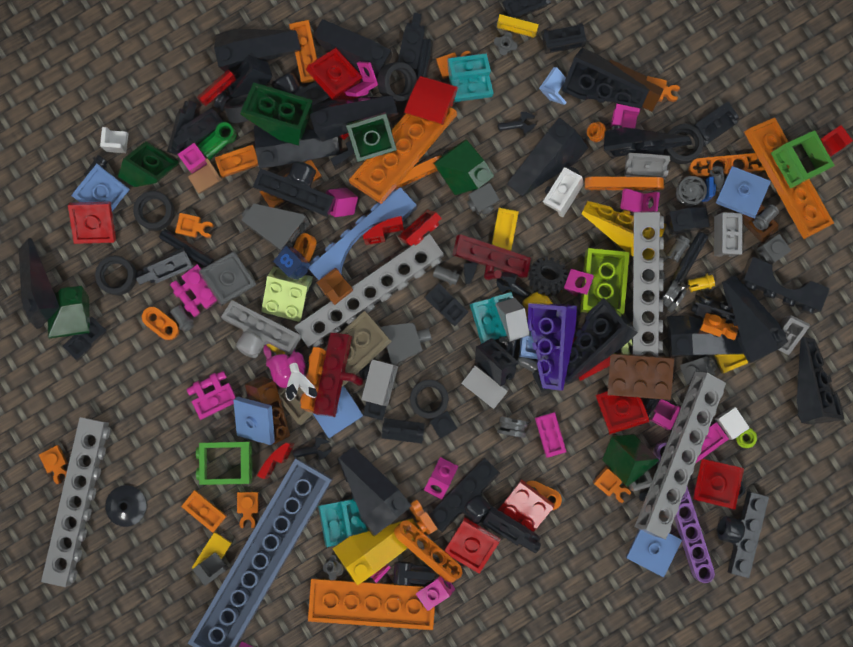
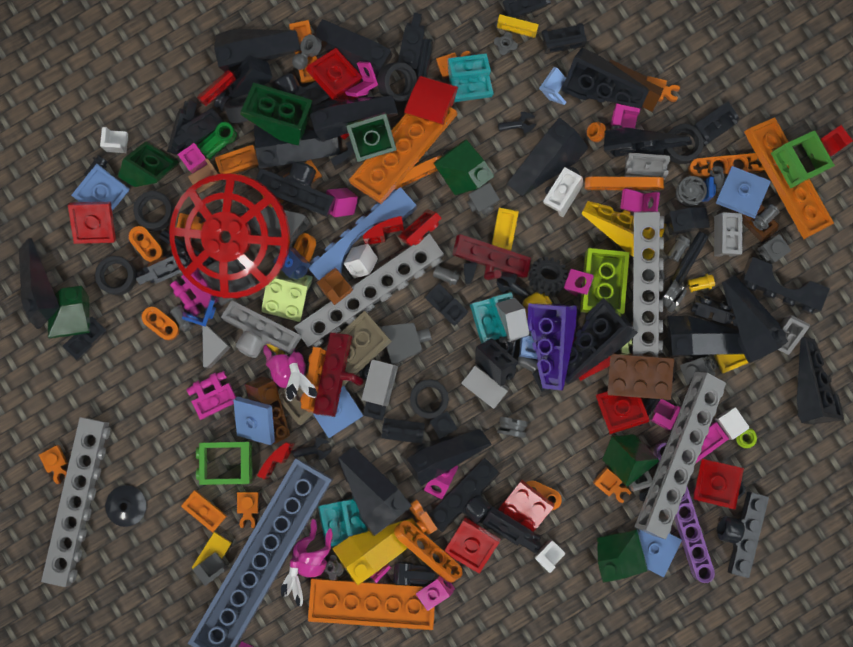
dark pink plate [535,412,566,458] -> none
orange plate [700,313,738,340] -> none
none -> orange plate [129,226,163,262]
none -> red dish [169,173,290,298]
none -> blue bracket [181,296,216,327]
none -> light grey slope [202,326,231,368]
none -> dark pink hair [281,519,333,607]
none -> dark grey plate [292,34,322,70]
none -> white panel [343,244,378,278]
none -> black wedge [400,429,491,486]
none -> white panel [533,539,565,573]
none -> dark green slope [597,529,648,583]

